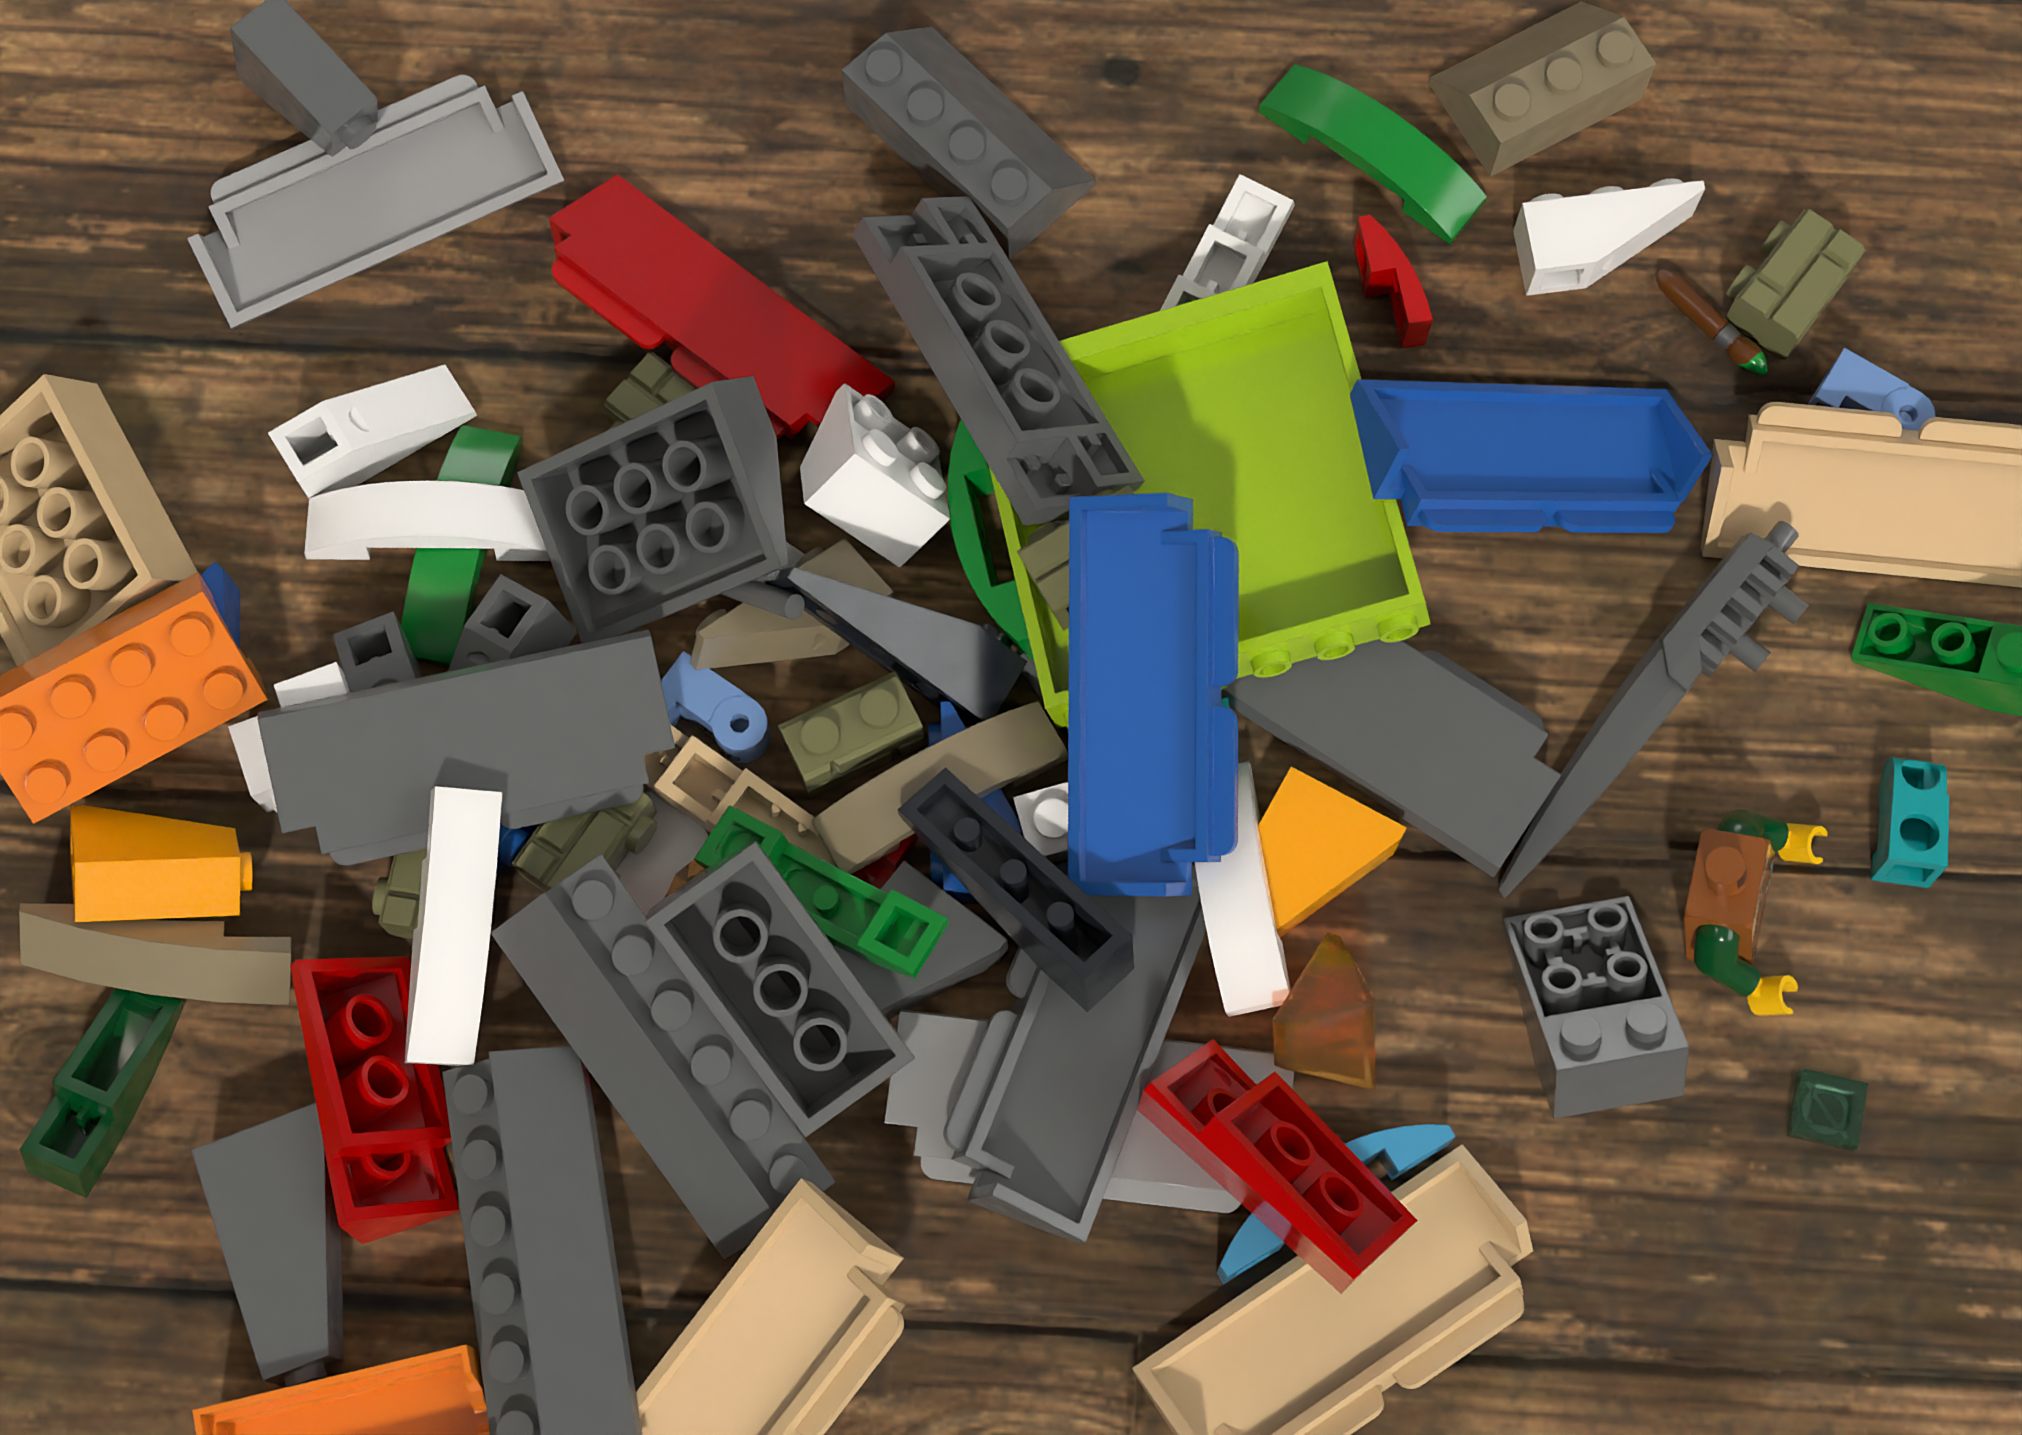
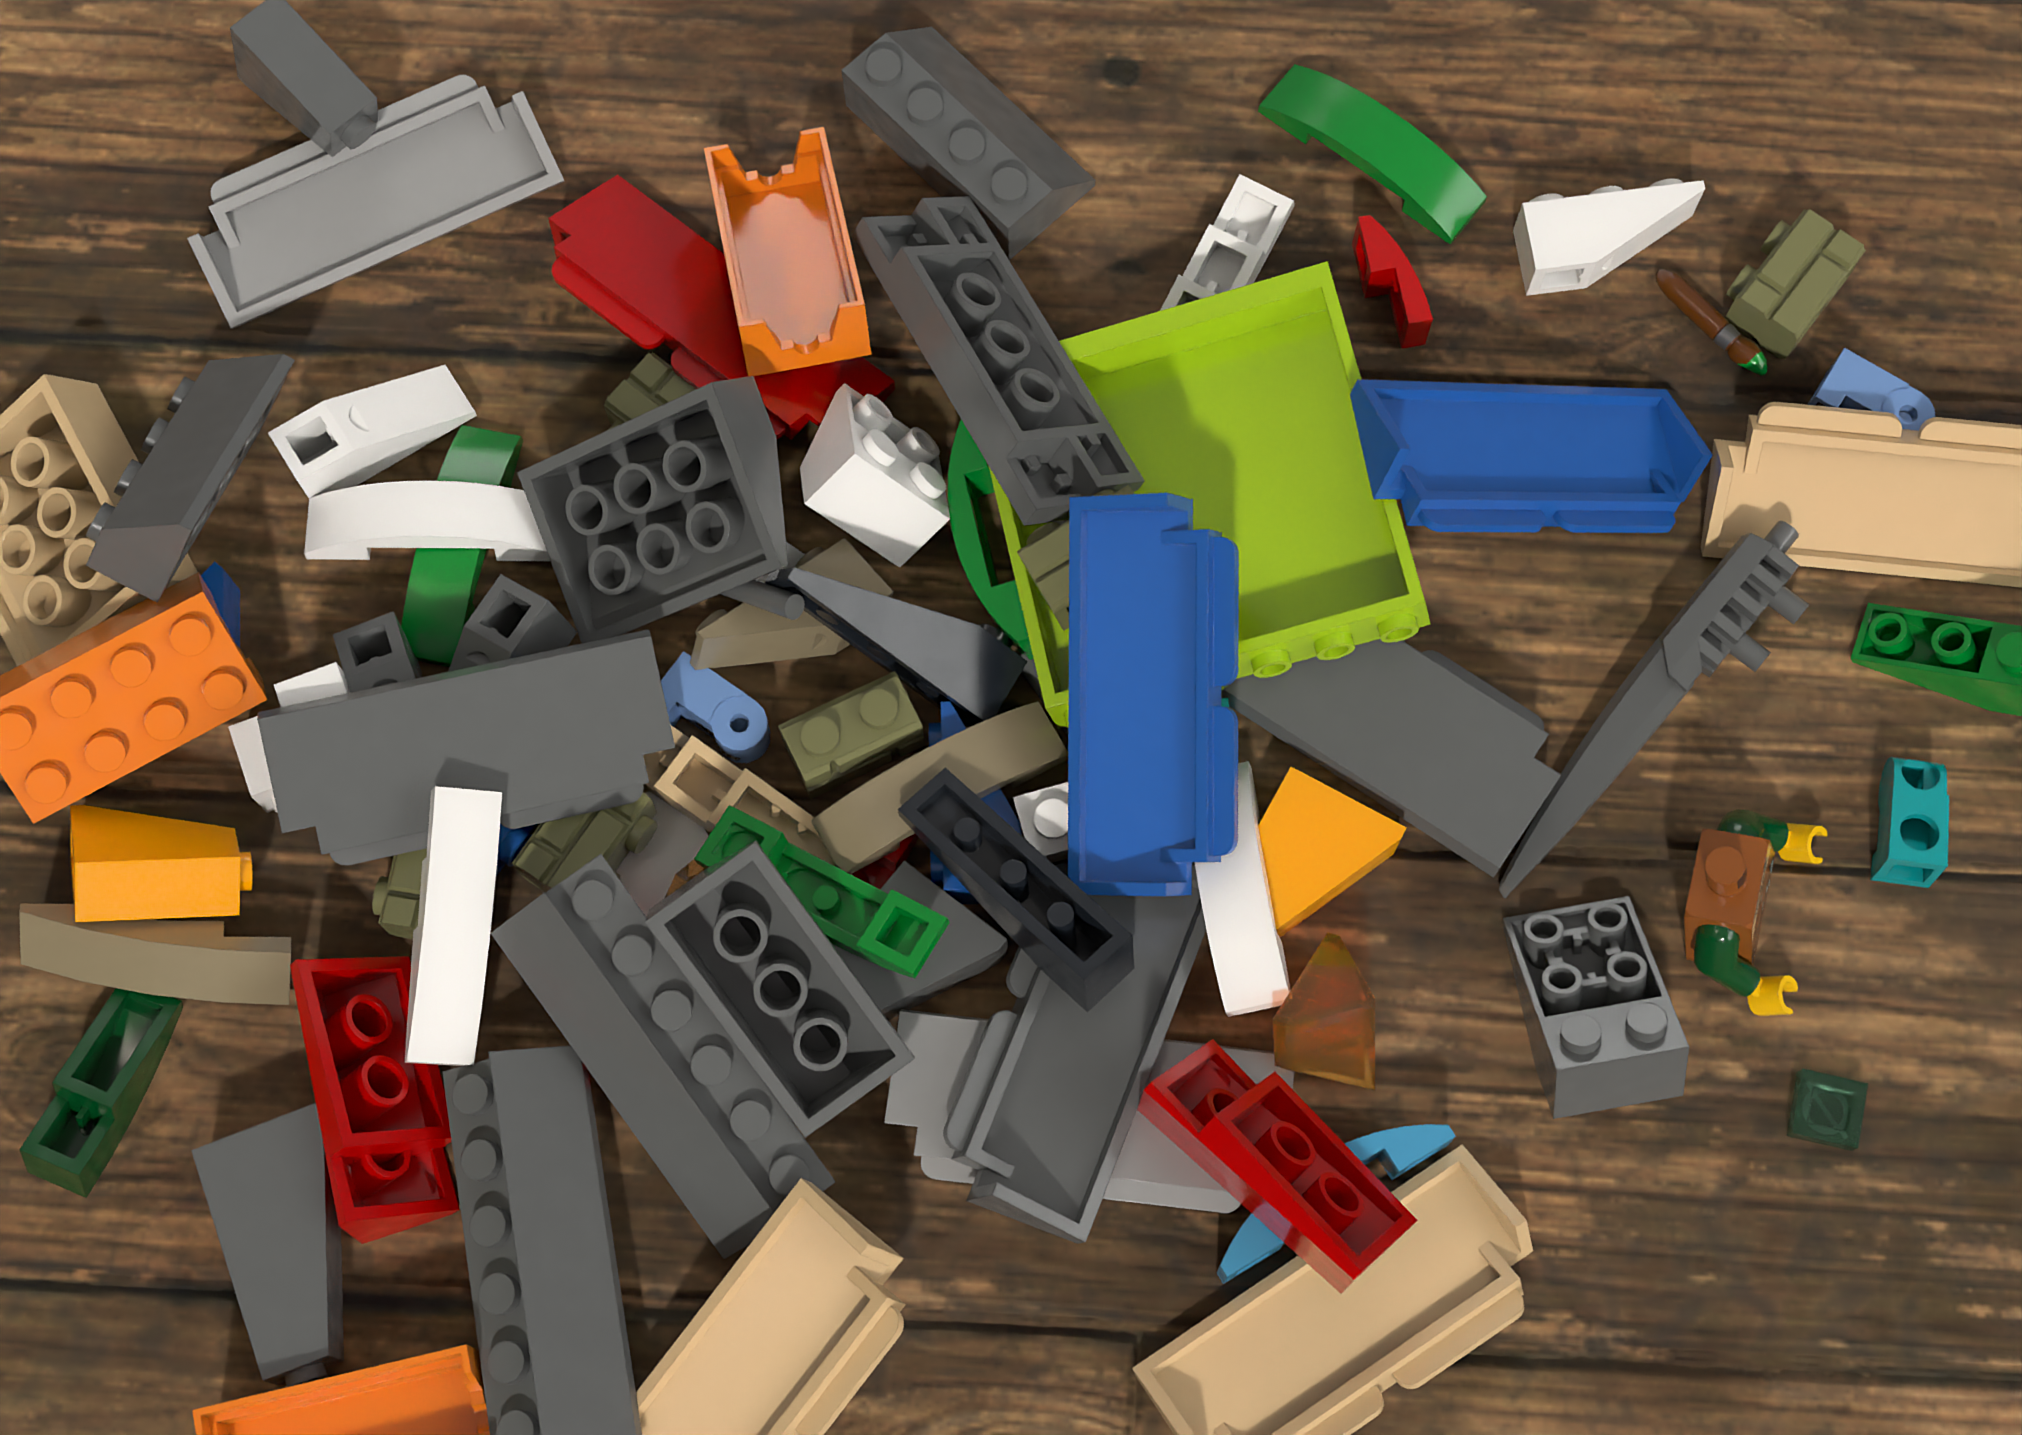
dark tan slope [1428,1,1656,177] -> none
none -> dark grey slope [86,354,295,603]
none -> orange brick [704,127,872,377]

